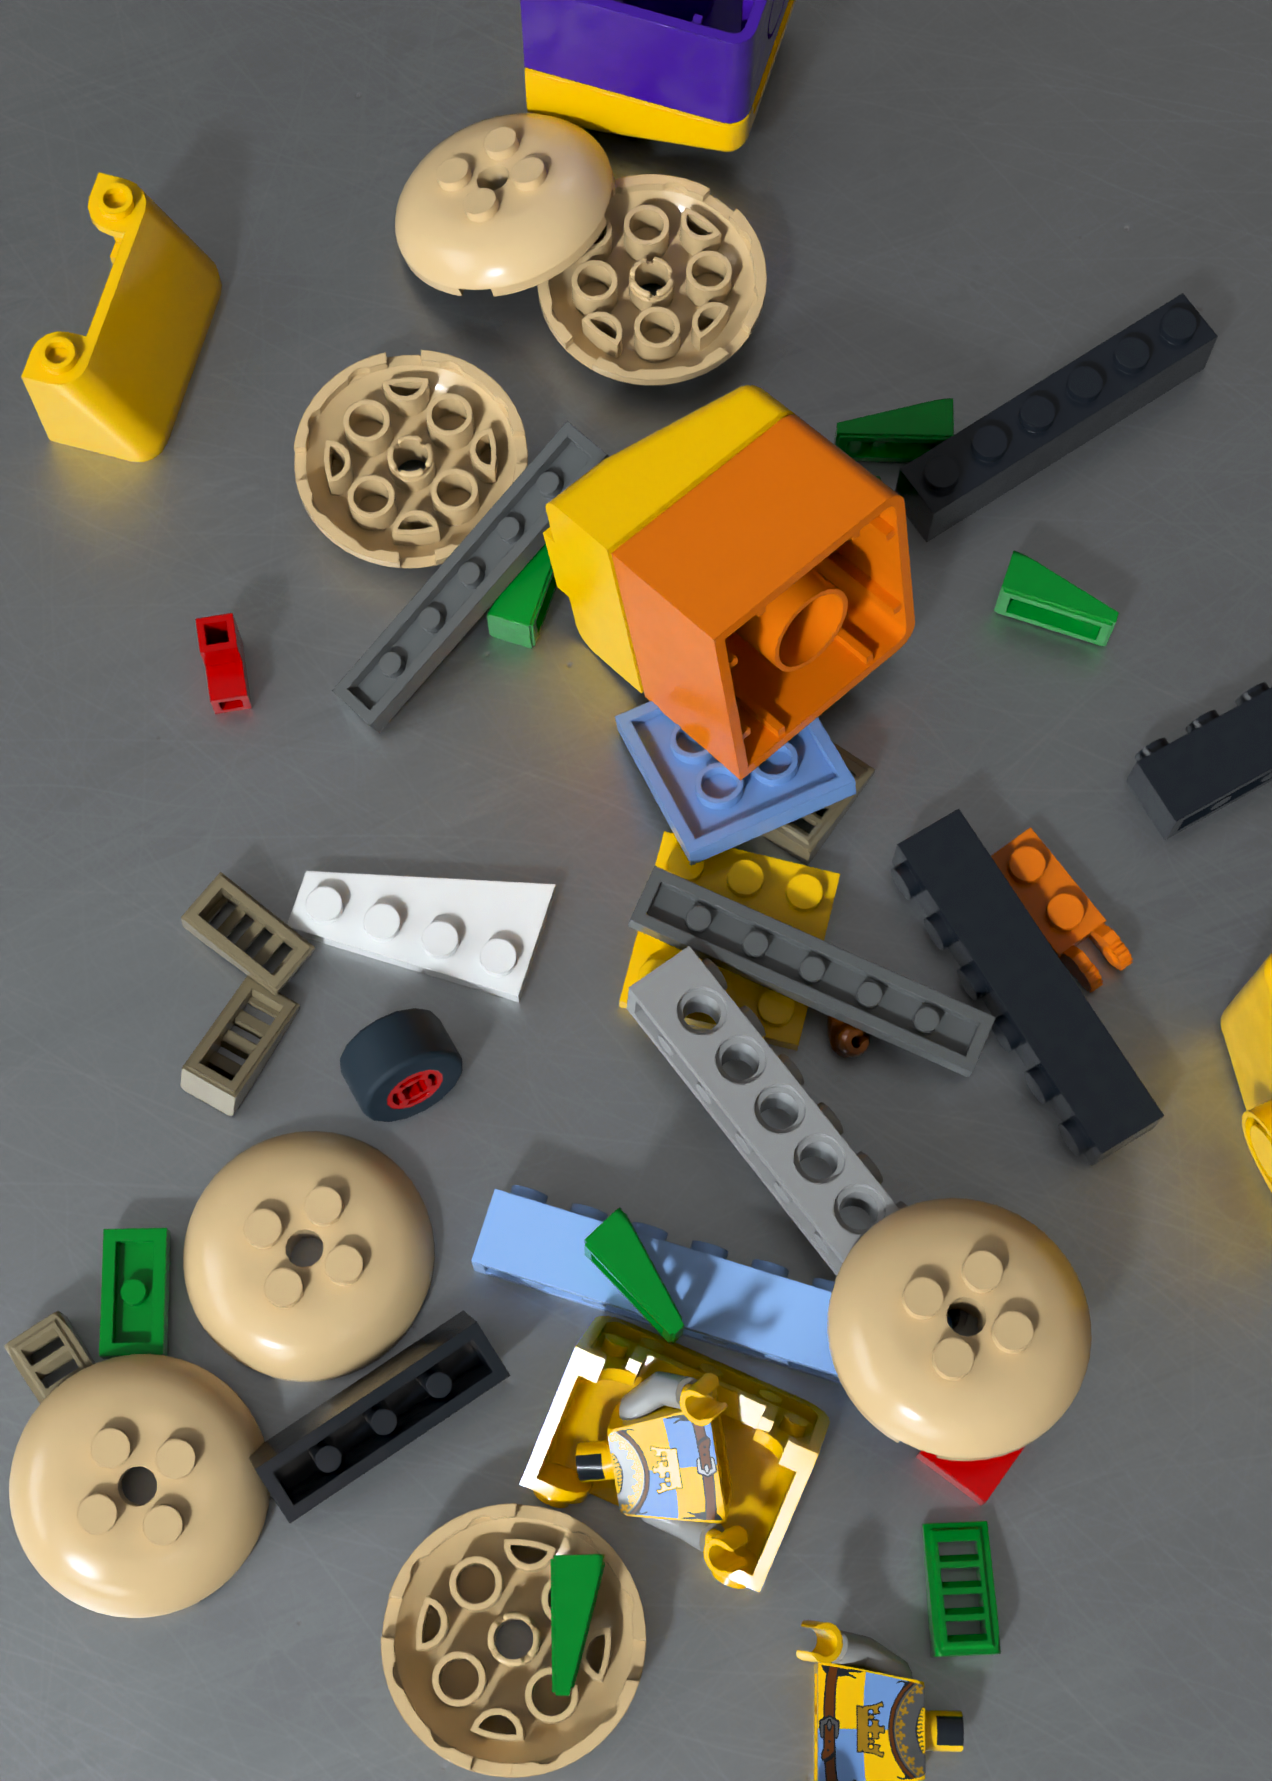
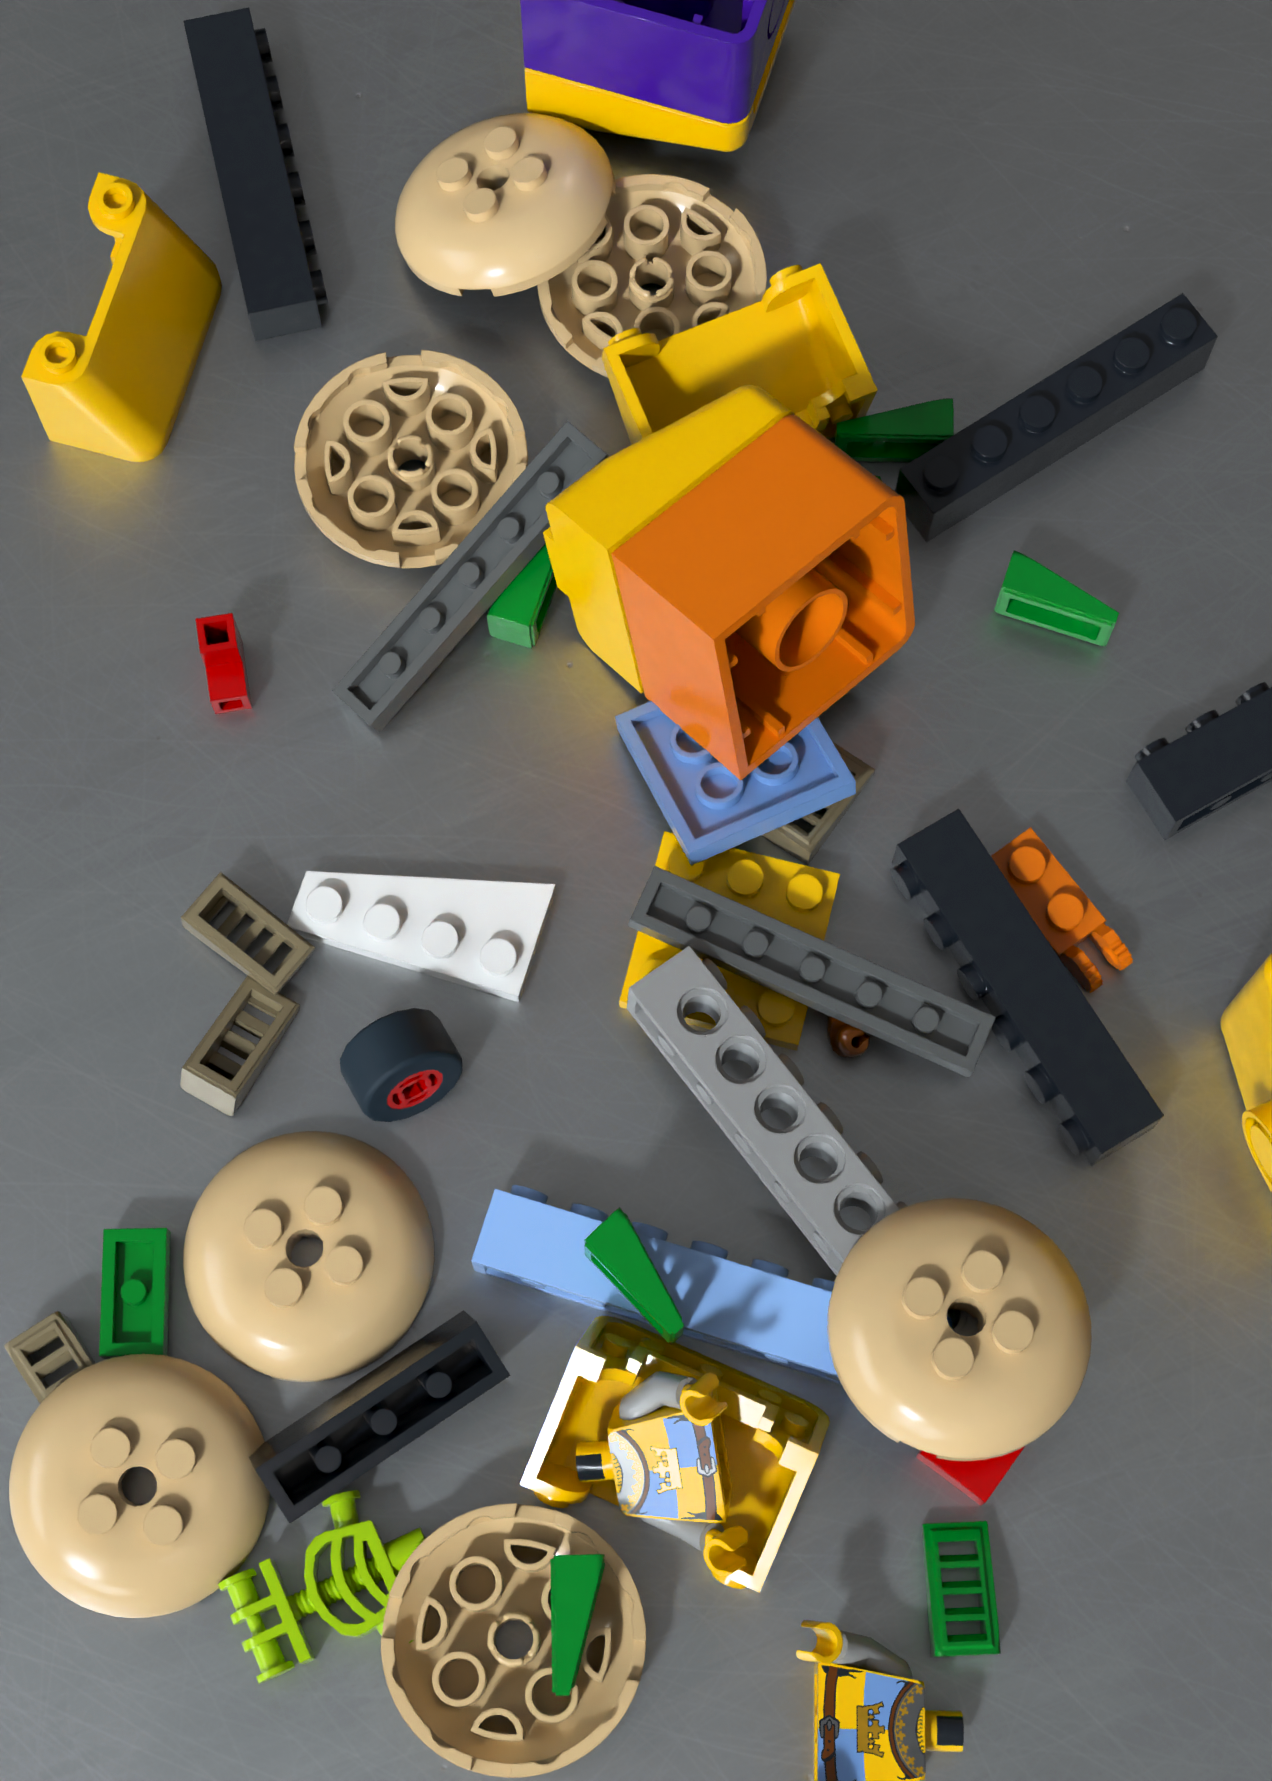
none -> black brick [183,7,328,341]
none -> lime piece [218,1490,426,1684]
none -> yellow windscreen [601,263,878,445]

